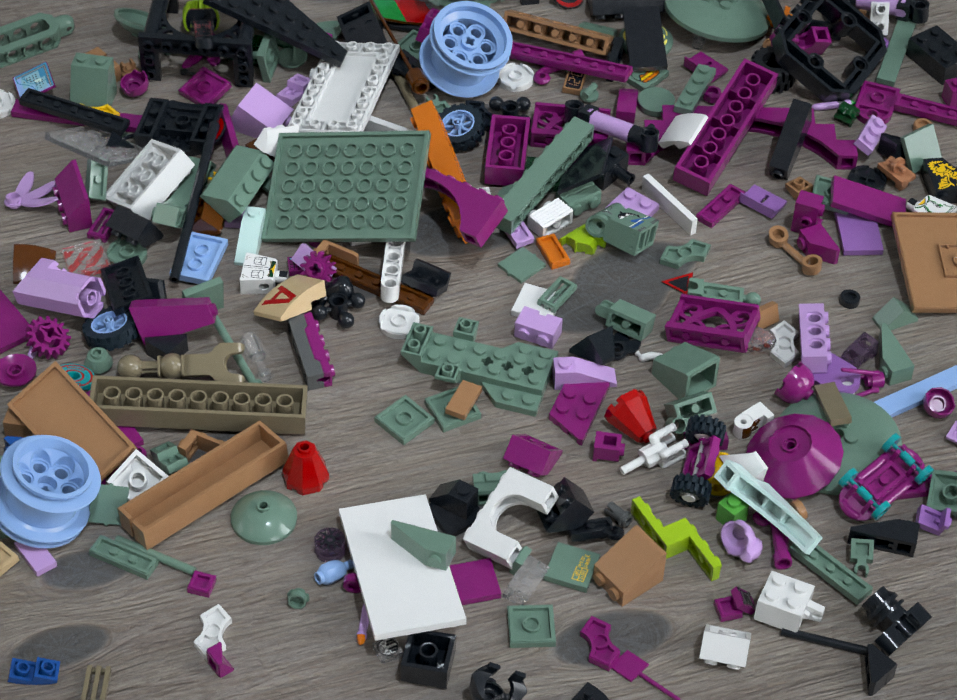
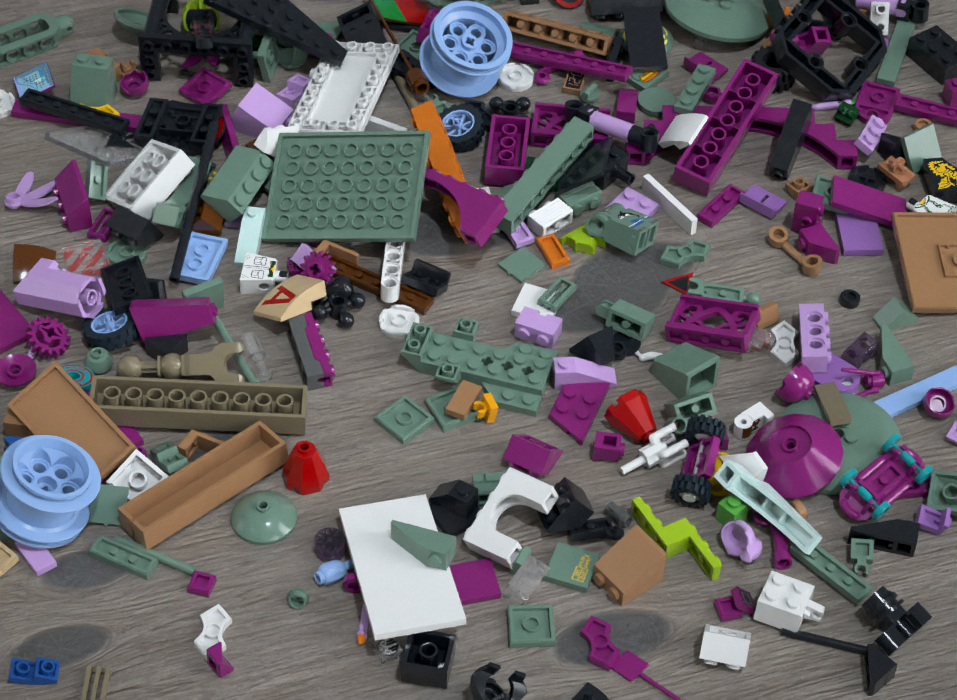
none -> light orange tile [472,393,499,424]

